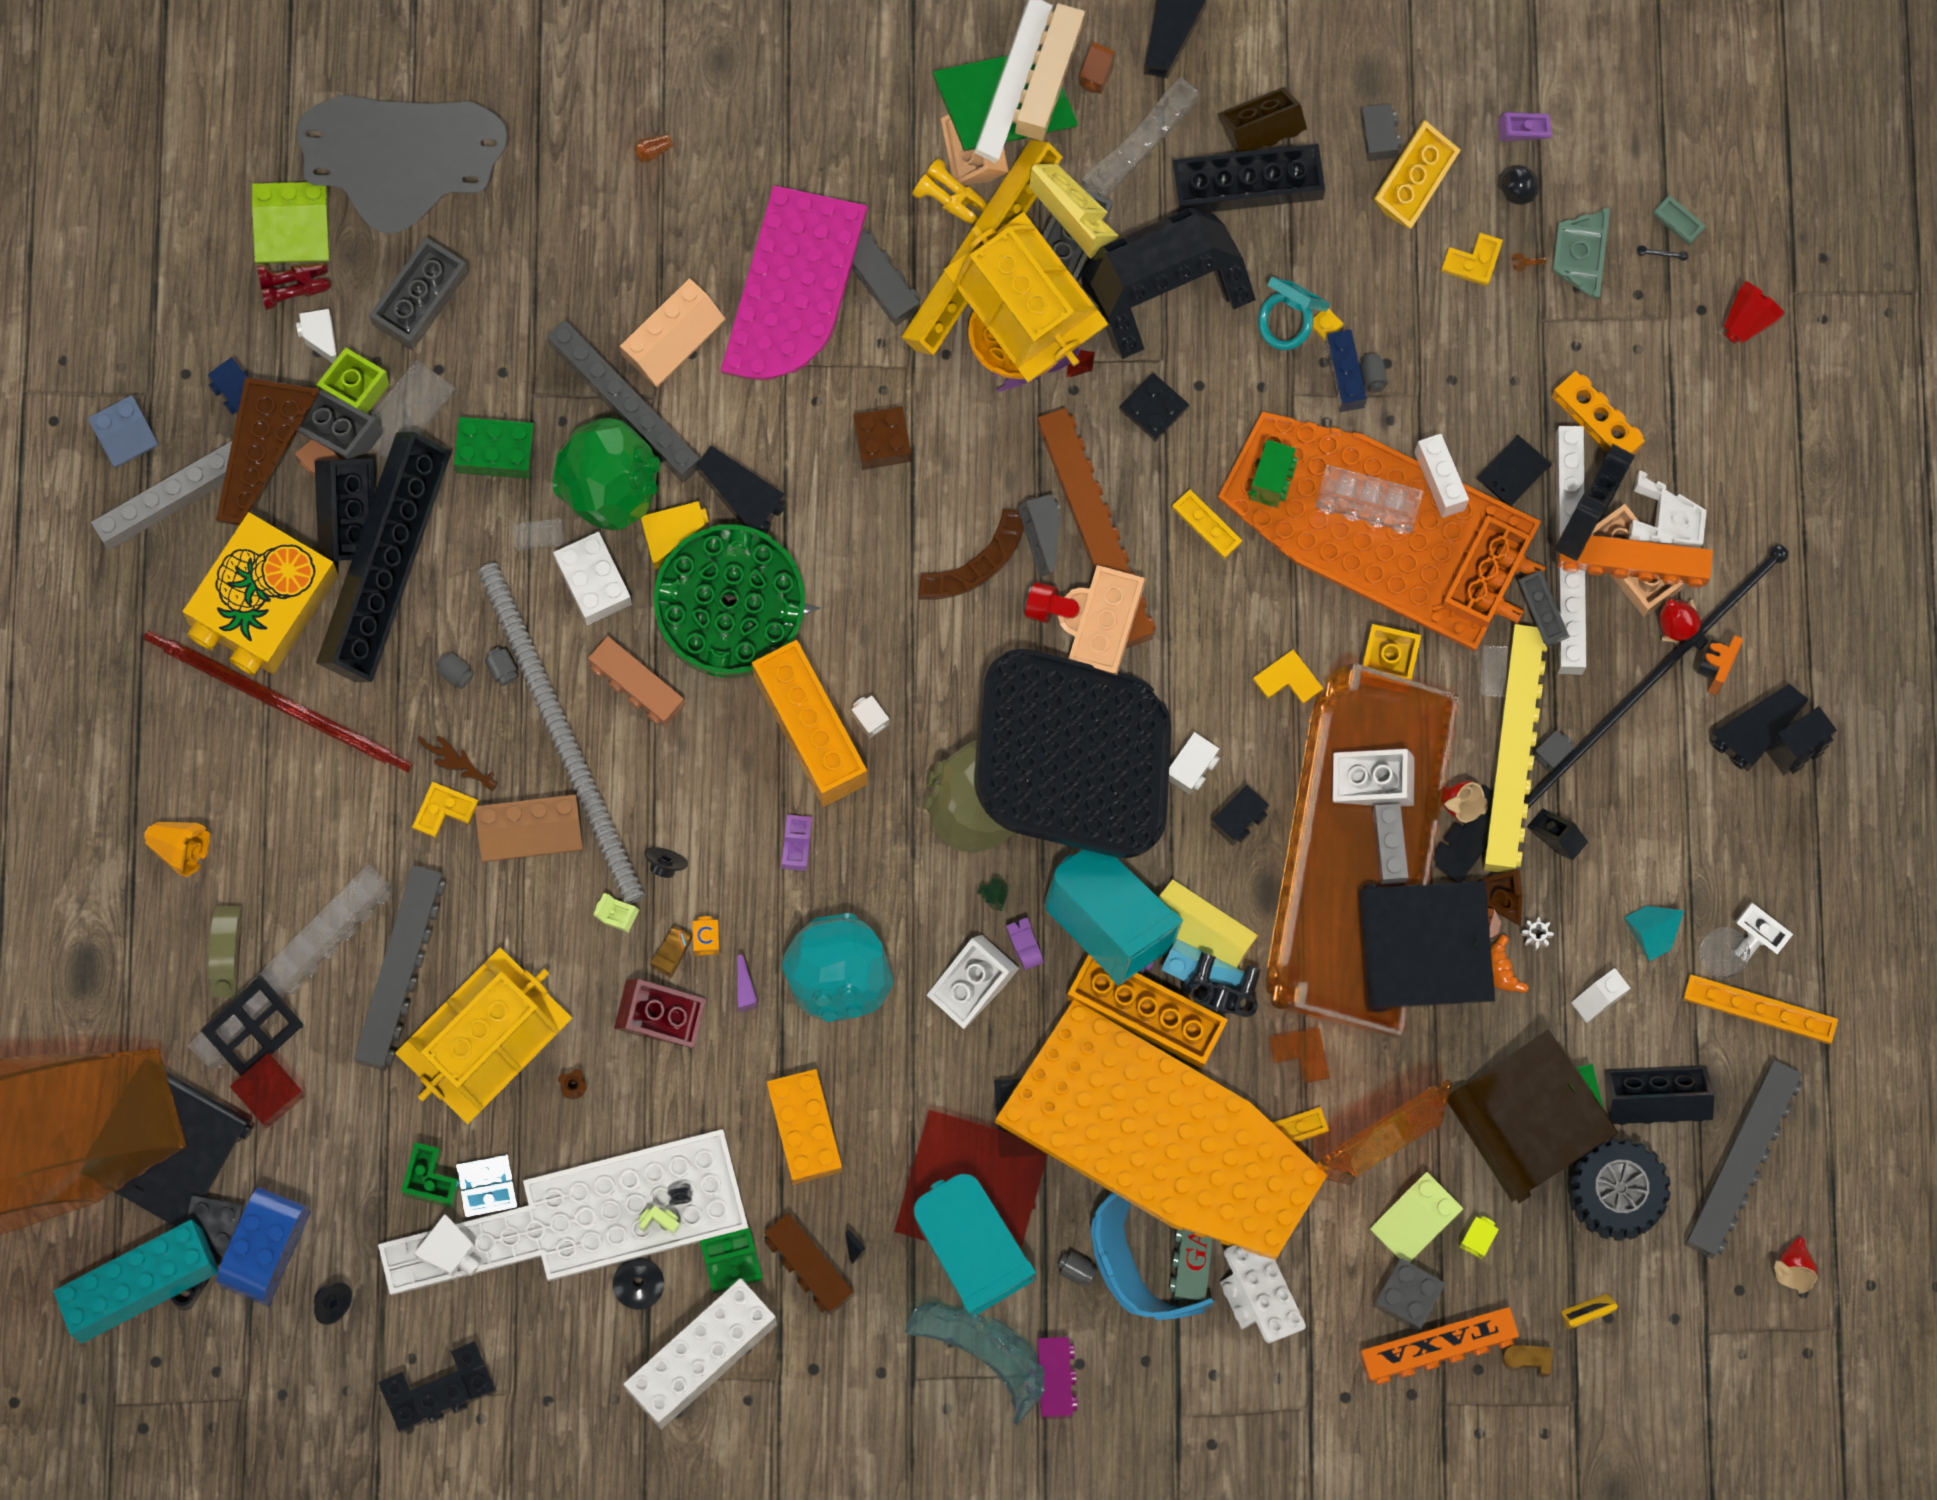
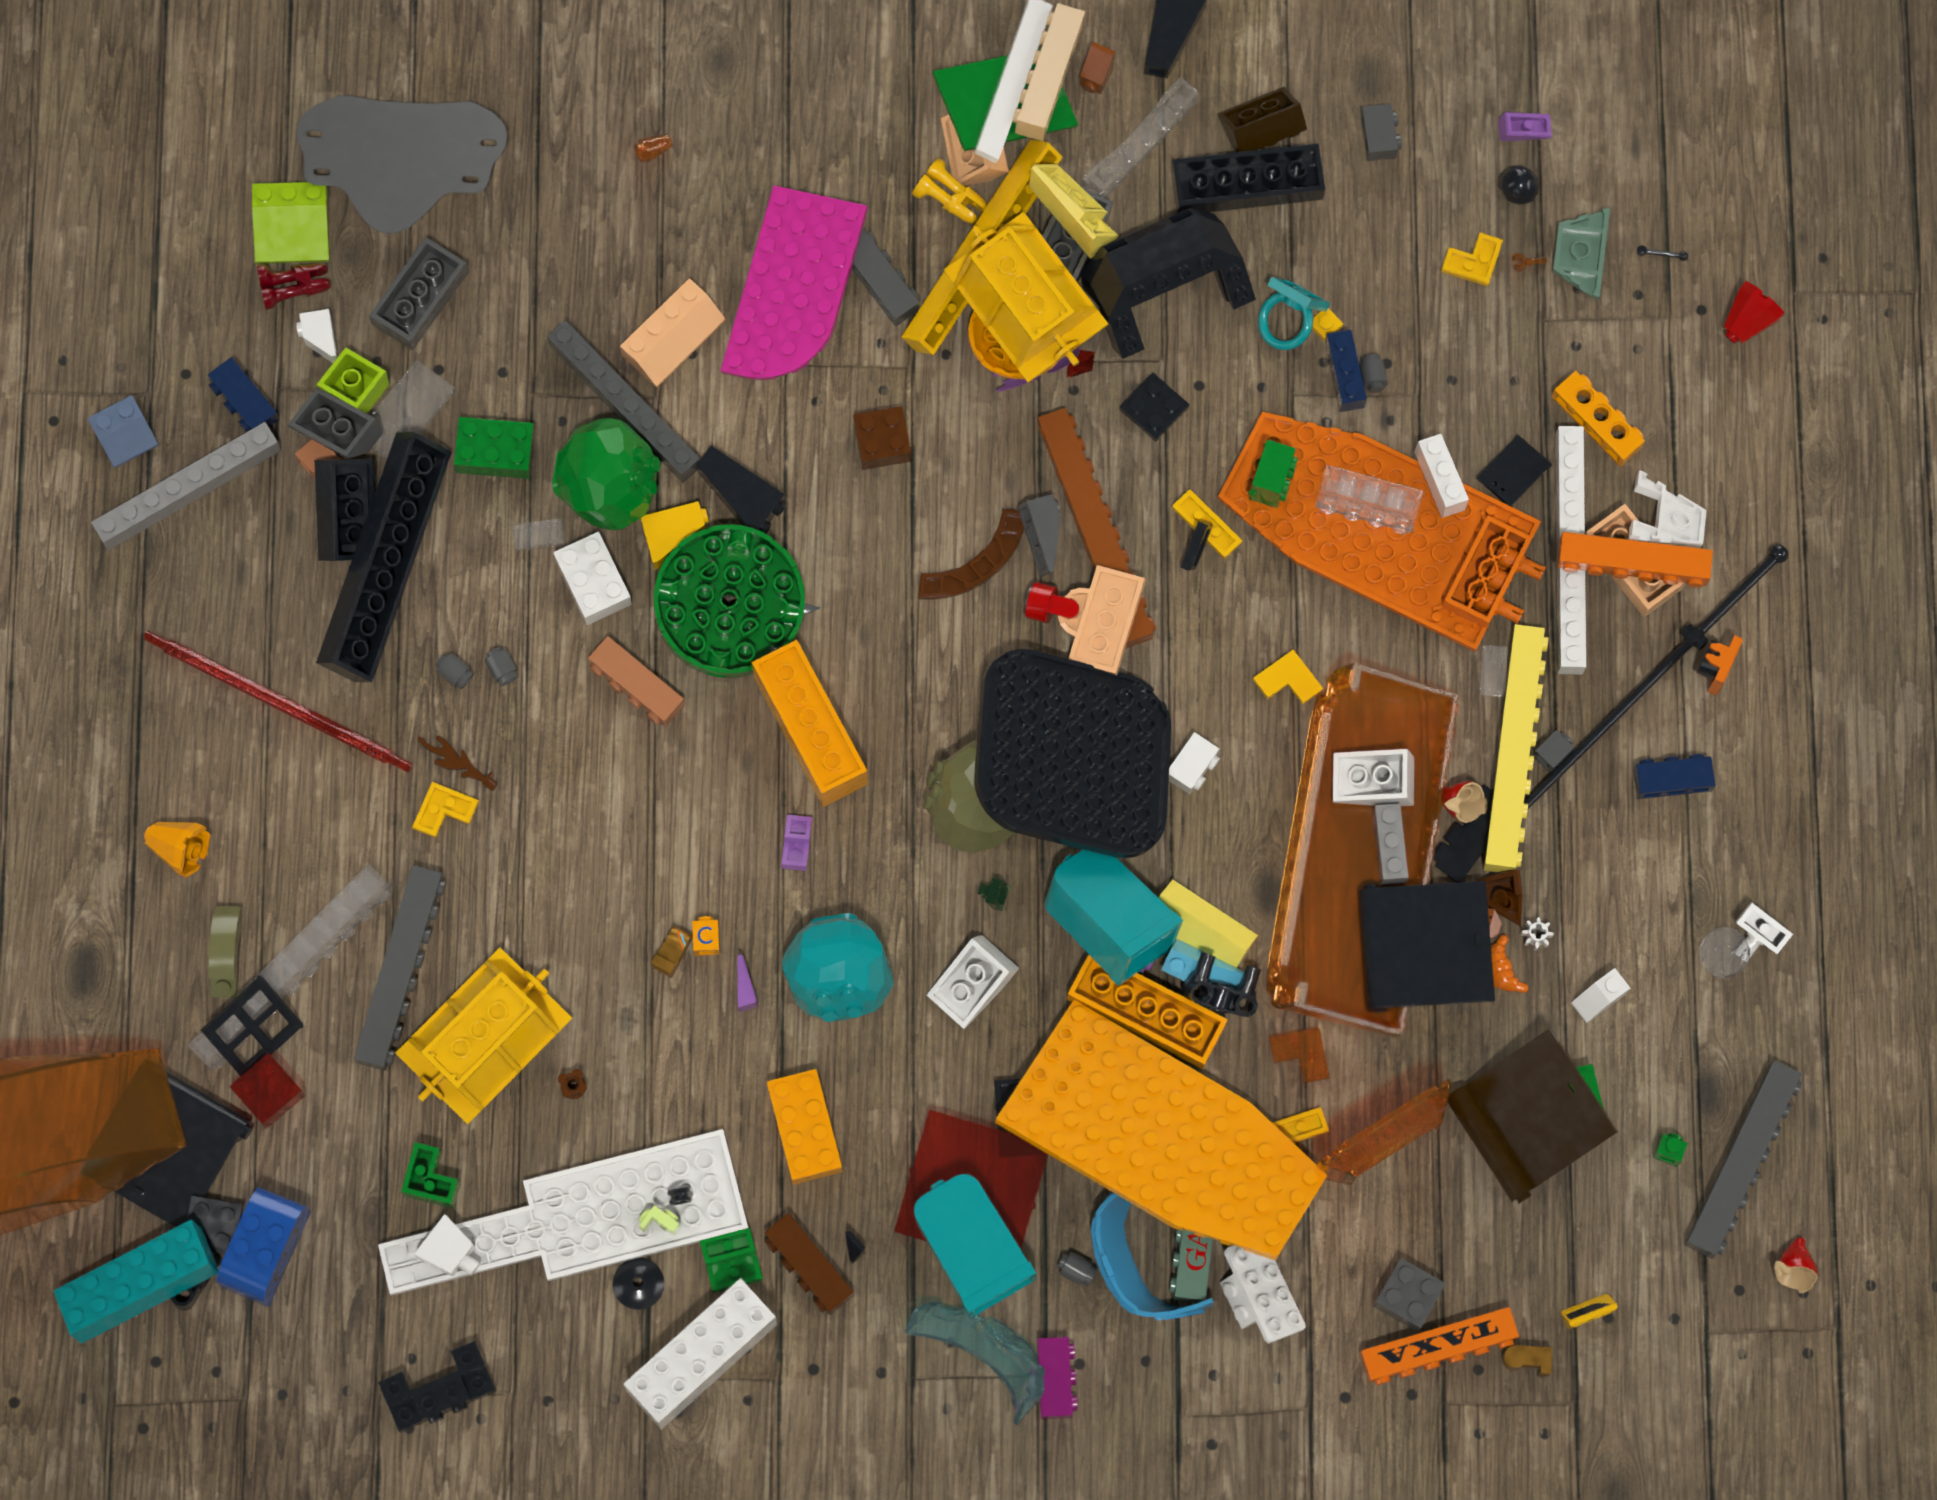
yellow brick [182,512,339,676] -> none
reddish brown wing [216,377,320,525] -> none
black piece [314,1283,352,1325] -> none
slope [457,1154,517,1217] -> none
medium nougat slope [475,795,583,862] -> none
light grey piece [477,563,645,904] -> none
yellowish green bracket [594,893,639,933] -> none
dark red slope [614,979,706,1048] -> none
black piece [644,847,688,878] -> none
white brick [851,695,890,739] -> none
medium lavender leg [1006,917,1044,971] -> none
black brick [1211,785,1269,846] -> none
yellow brick [1359,624,1421,690] -> none
yellowish green slope [1370,1172,1463,1263] -> none
yellow slope [1373,121,1460,229] -> none
neon yellow brick [1459,1216,1499,1260] -> none
dark grey tile [1518,570,1570,647] -> none
black slope [1527,809,1588,861] -> none
black beam [1555,444,1635,562] -> none
black wheel [1569,1139,1671,1241] -> none
black slope [1604,1065,1715,1125] -> none
teal slope [1624,906,1684,962] -> none
sand green tile [1652,195,1706,246] -> none
red hat [1659,599,1701,642] -> none
light orange plate [1683,975,1838,1045] -> none
black slope [1709,684,1809,771] -> none
black brick [1766,706,1837,776] -> none
none -> black tile [1180,520,1213,571]
none -> dark blue brick [1633,754,1716,799]
none -> green brick [1653,1133,1688,1167]

